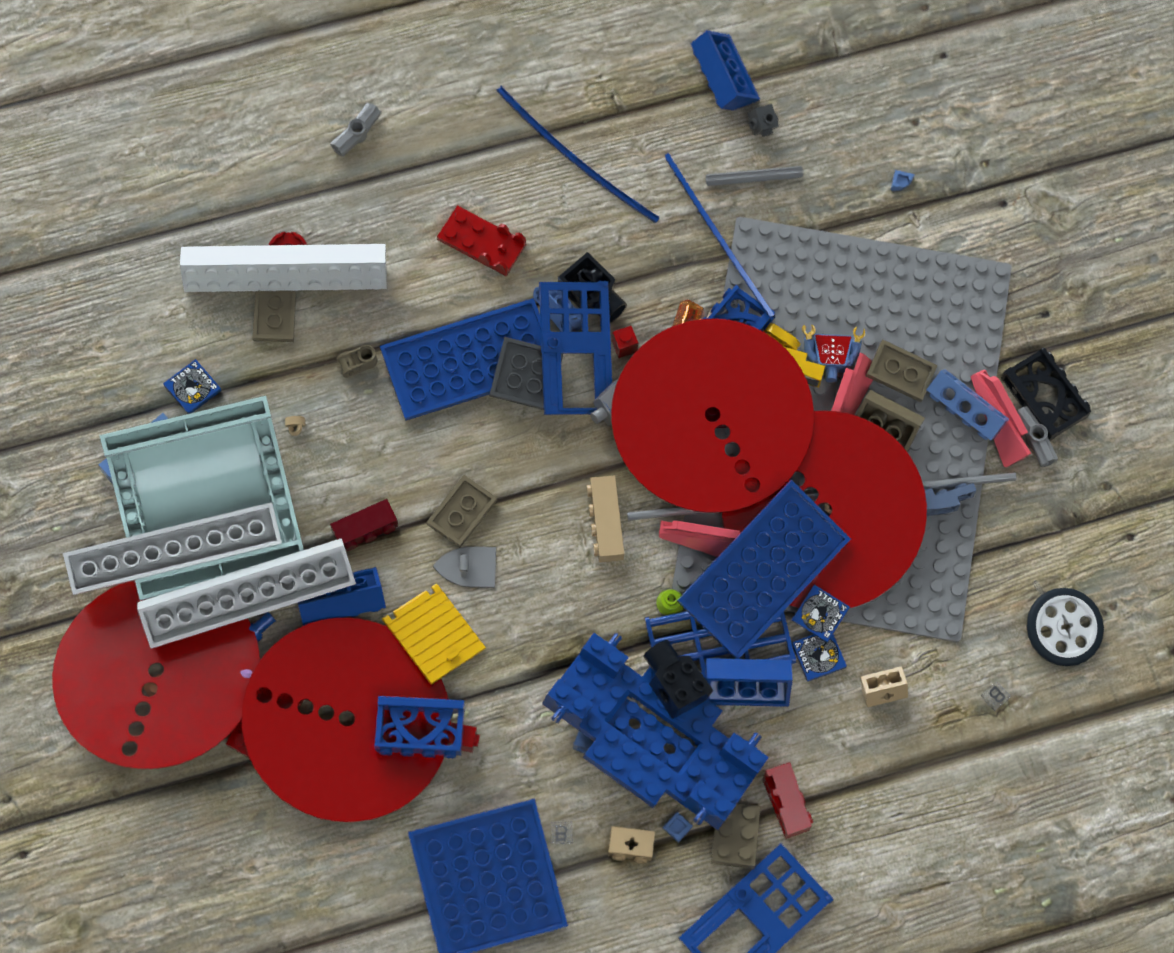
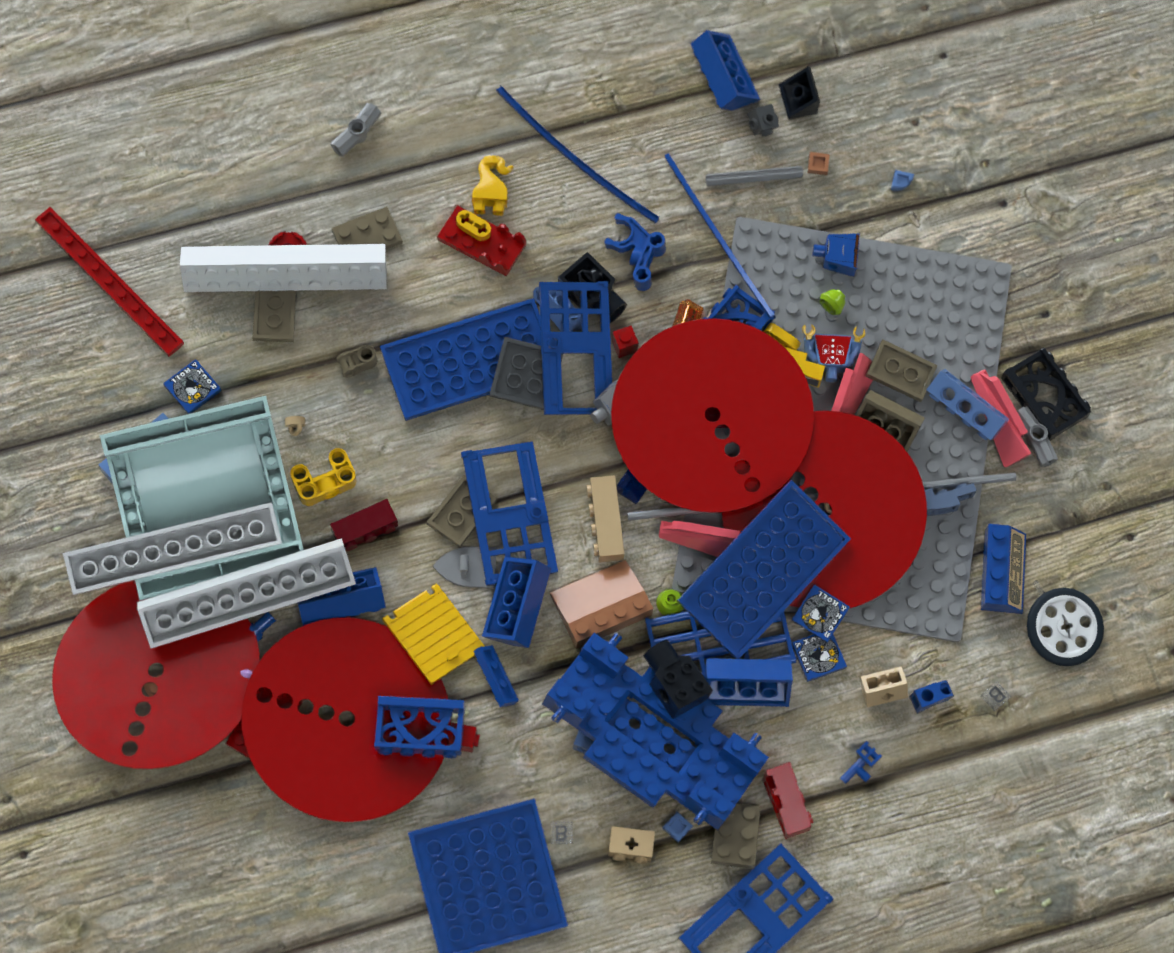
none -> red plate [35,207,184,357]
none -> yellow beam [290,448,357,506]
none -> dark tan plate [332,207,403,250]
none -> yellow beam [456,210,491,241]
none -> blue door [461,441,558,586]
none -> yellow hips [472,155,514,216]
none -> blue plate [473,645,519,707]
none -> blue slope [482,557,551,648]
none -> nougat slope [550,560,653,649]
none -> blue piece [604,213,666,291]
none -> clear blue panel [617,469,647,504]
none -> black slope [778,66,820,119]
none -> nougat plate [807,152,830,175]
none -> blue torso [812,233,860,277]
none -> lime cone [819,289,846,315]
none -> blue arm [840,741,882,784]
none -> blue leg [909,680,954,714]
none -> blue slope [981,524,1026,614]

